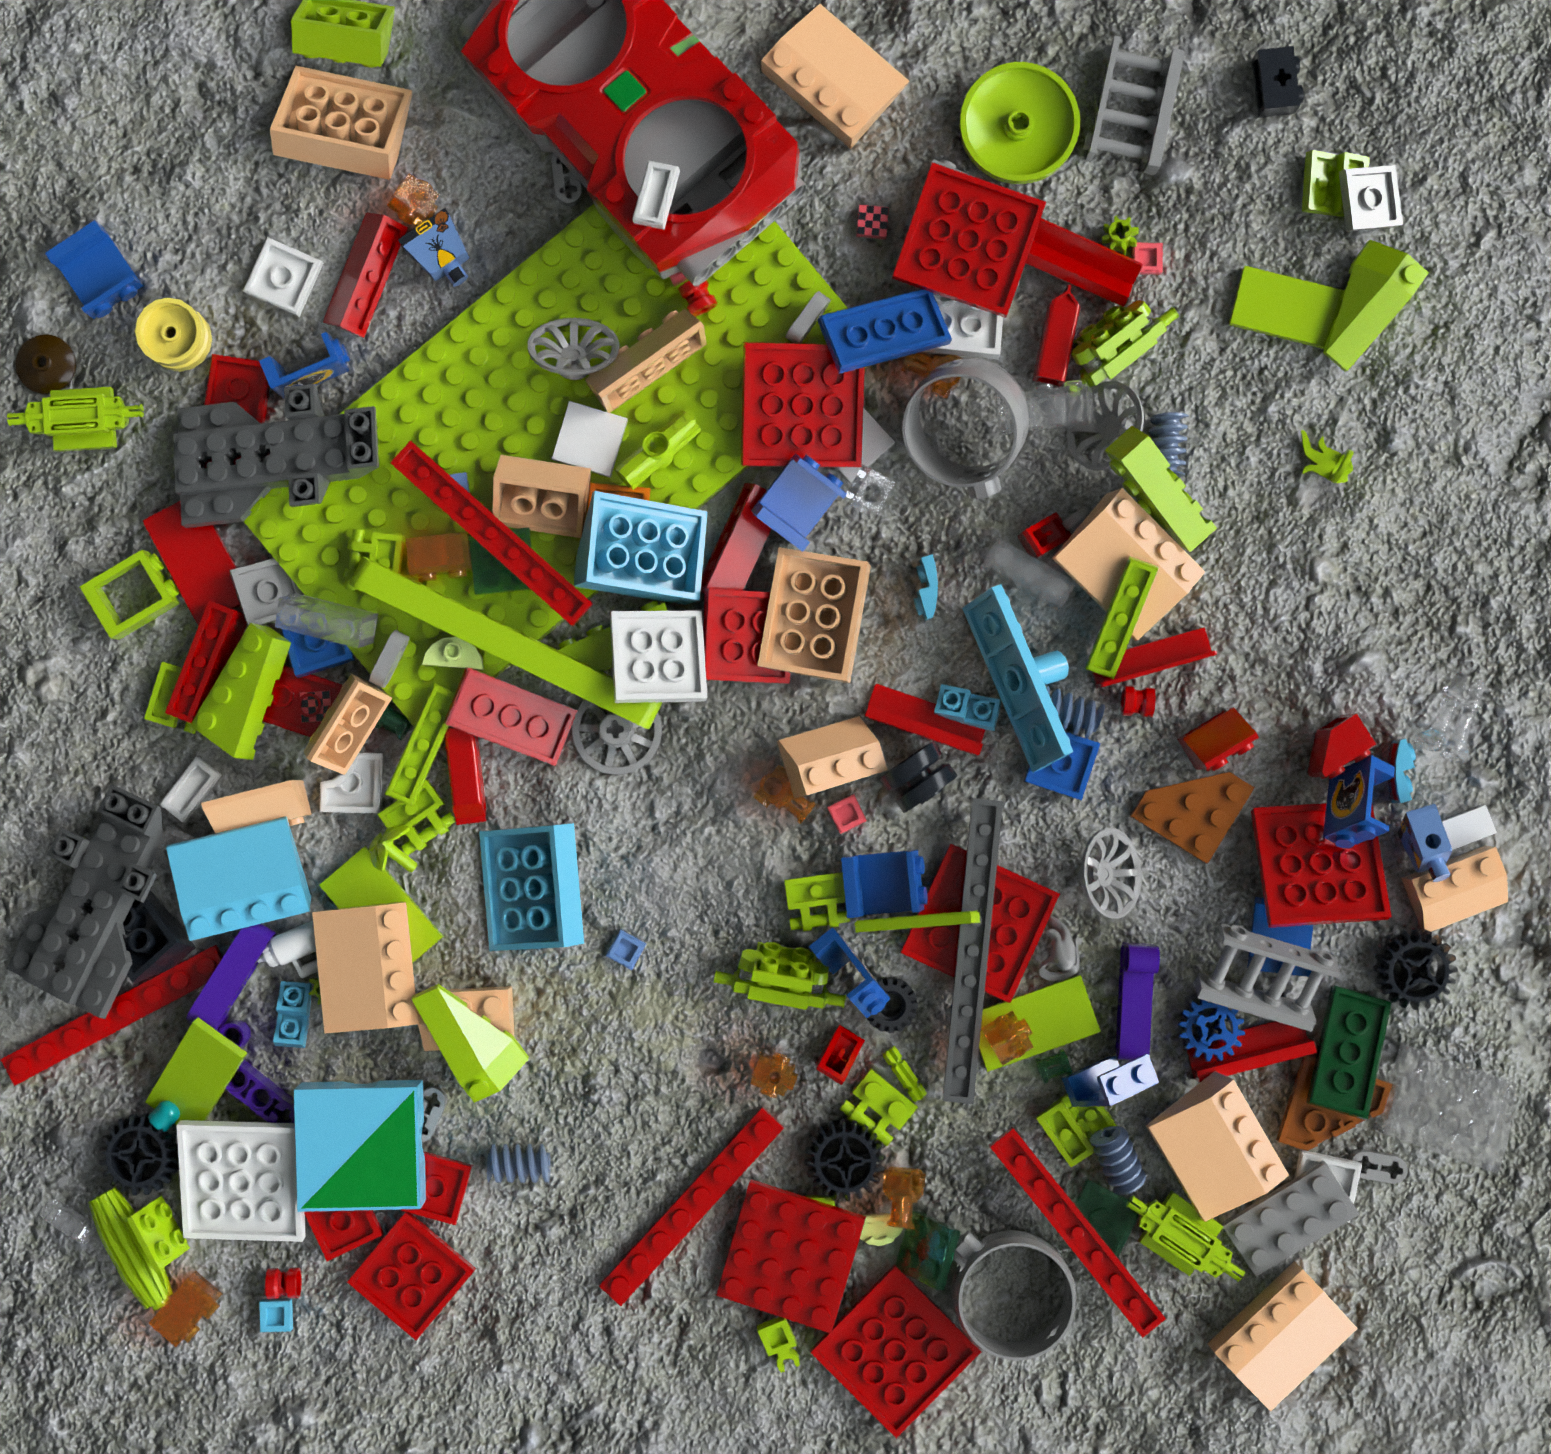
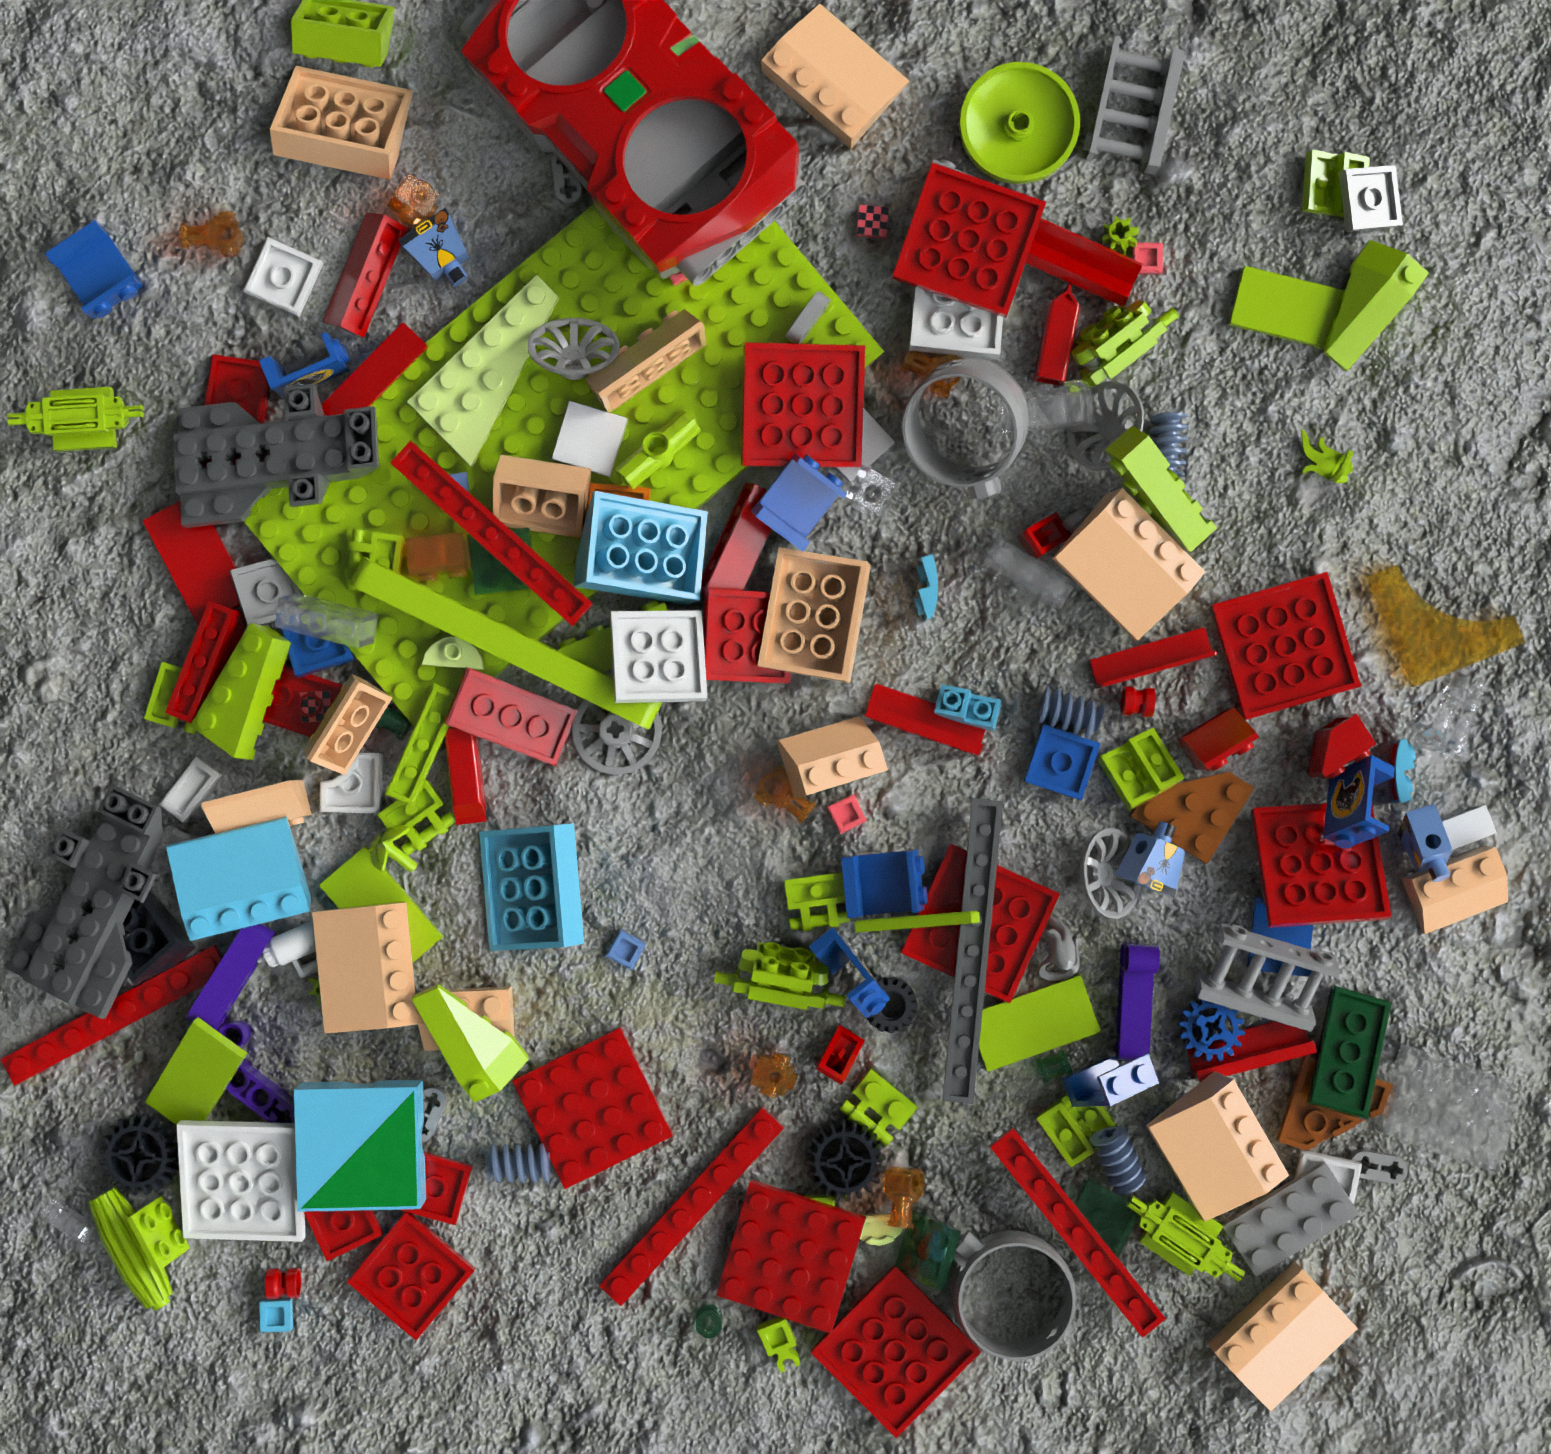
dark brown dish [15,334,76,394] -> none
lime window [80,550,181,640] -> none
light yellow wheel [135,298,212,372] -> none
teal piece [148,1100,180,1132] -> none
clear orange brick [148,1271,223,1347] -> none
medium azure slope [273,981,312,1048] -> none
light grey beam [369,630,409,688] -> none
white tile [632,160,680,229] -> none
red wheel [678,280,718,317] -> none
blue tile [818,289,952,374] -> none
black wheel [879,741,958,813] -> none
lime axle [883,1046,927,1102] -> none
medium azure plate [962,584,1073,773] -> none
clear orange brick [981,1010,1034,1066] -> none
lime tile [1085,556,1159,679] -> none
black brick [1251,46,1304,118] -> none
black gear [1373,928,1458,1010] -> none
none -> clear orange connector [179,211,245,257]
none -> red panel [322,322,428,416]
none -> yellowish green wing [407,275,559,468]
none -> red plate [512,1027,674,1189]
none -> clear green bush [695,1304,723,1339]
none -> lime slope [1098,728,1184,811]
none -> medium blue torso [1116,821,1185,898]
none -> red plate [1210,571,1362,720]
none -> clear yellow plate [1367,565,1525,687]

